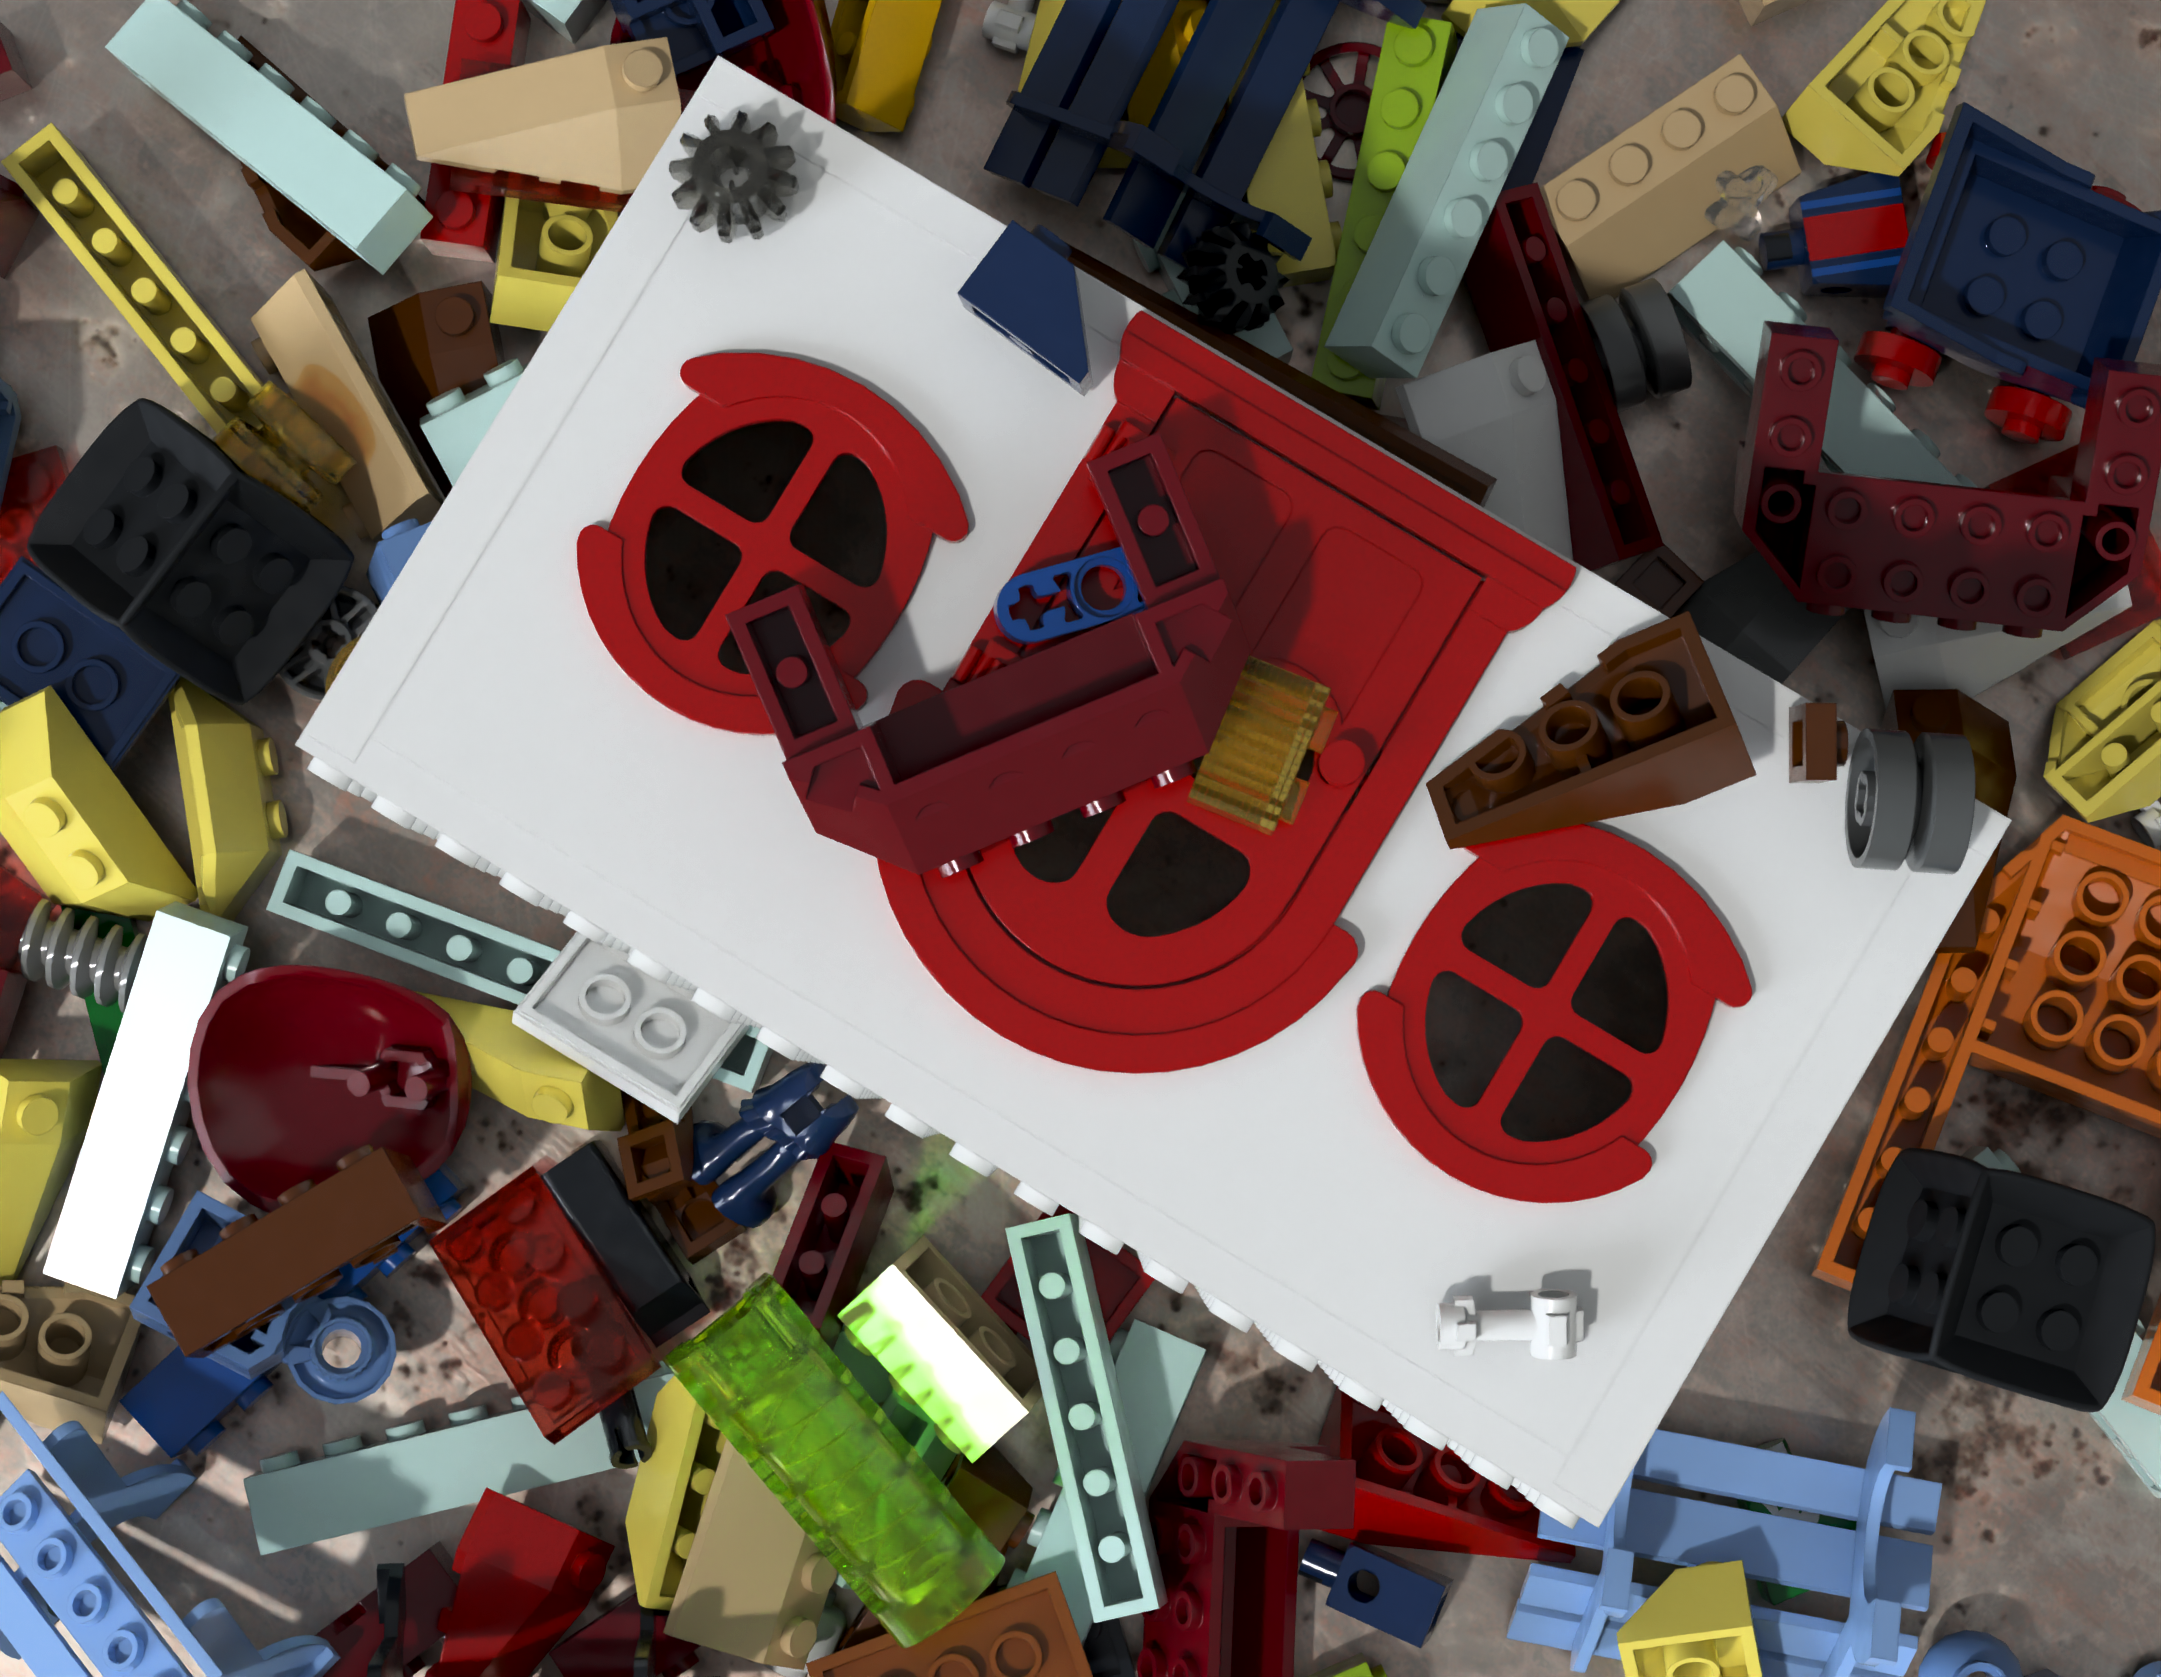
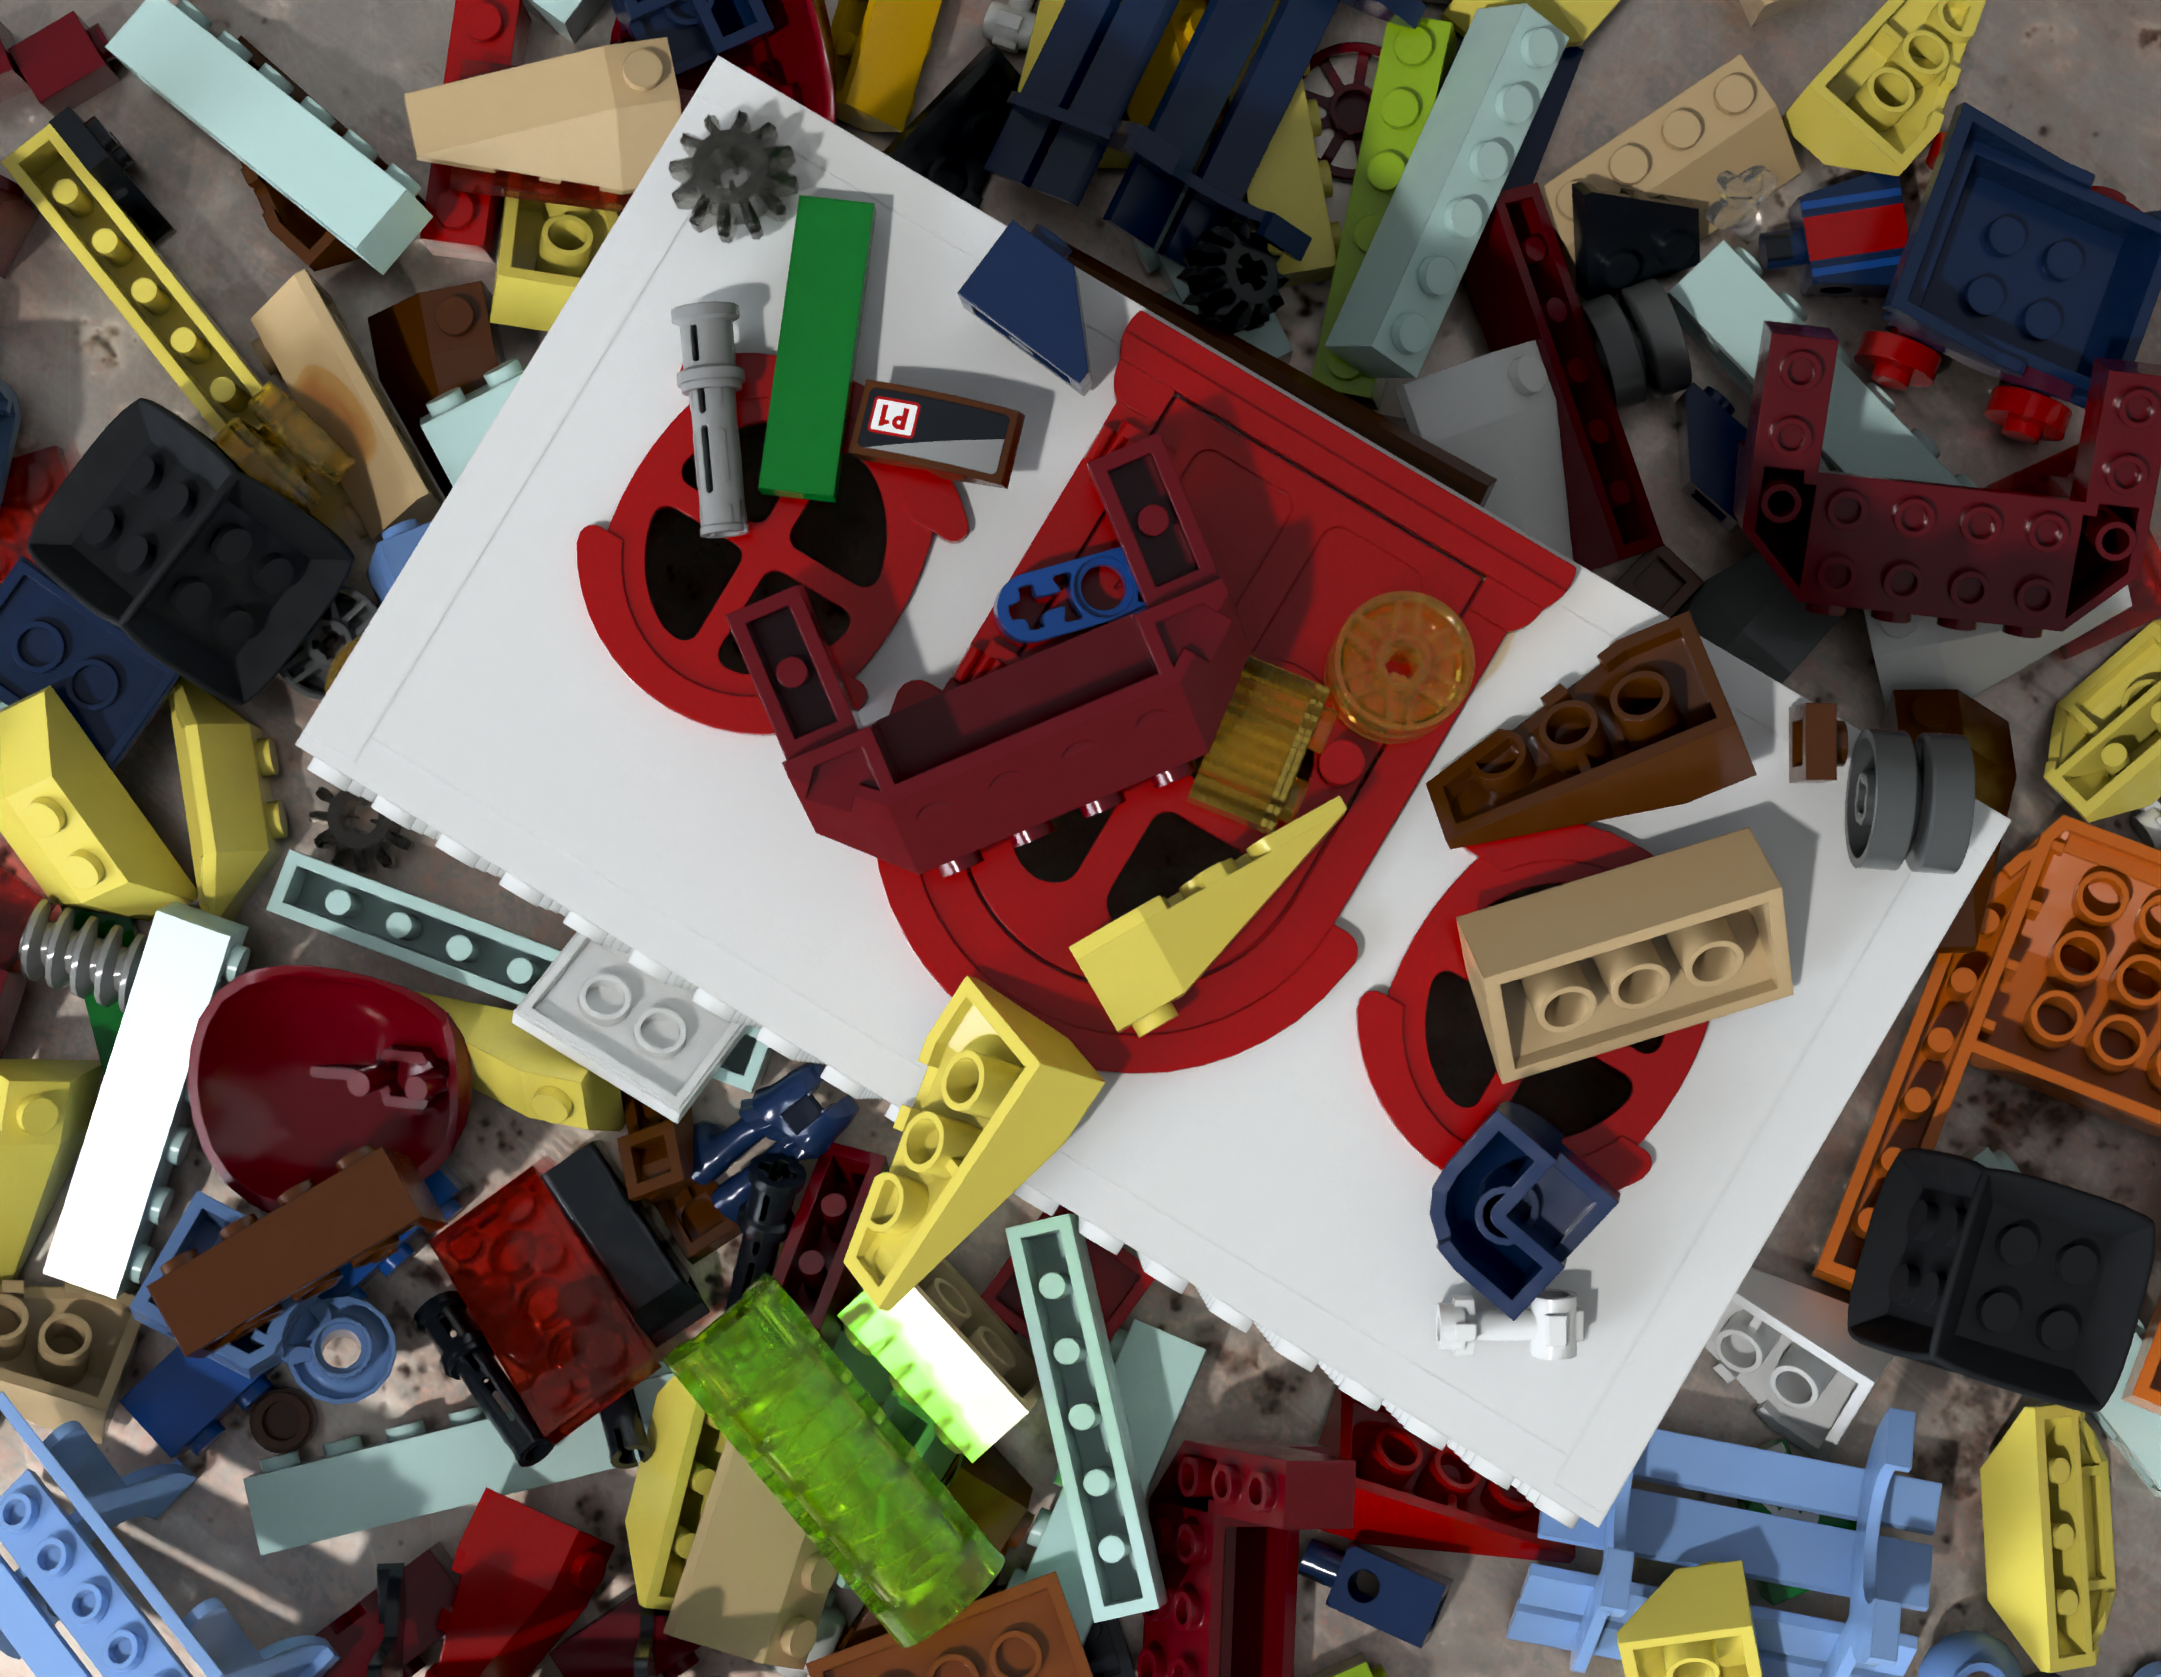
none -> dark red brick [8,11,121,117]
none -> black wing [49,106,175,246]
none -> reddish brown tile [249,1387,318,1453]
none -> clear smoke gear [309,787,414,874]
none -> black pin [412,1291,555,1467]
none -> light grey pin [671,301,749,538]
none -> black pin [720,1153,807,1339]
none -> green tile [758,195,876,503]
none -> light yellow wedge [843,975,1106,1311]
none -> slope [848,379,1026,489]
none -> black wing [883,45,1021,209]
none -> light yellow wedge [1069,795,1347,1038]
none -> clear yellow wheel [1324,591,1475,744]
none -> dark blue brick [1430,1101,1621,1321]
none -> tan slope [1456,827,1794,1084]
none -> black wing [1572,181,1700,301]
none -> dark blue slope [1675,382,1747,532]
none -> white wedge [1705,1267,1895,1461]
none -> light yellow wedge [1980,1404,2116,1673]

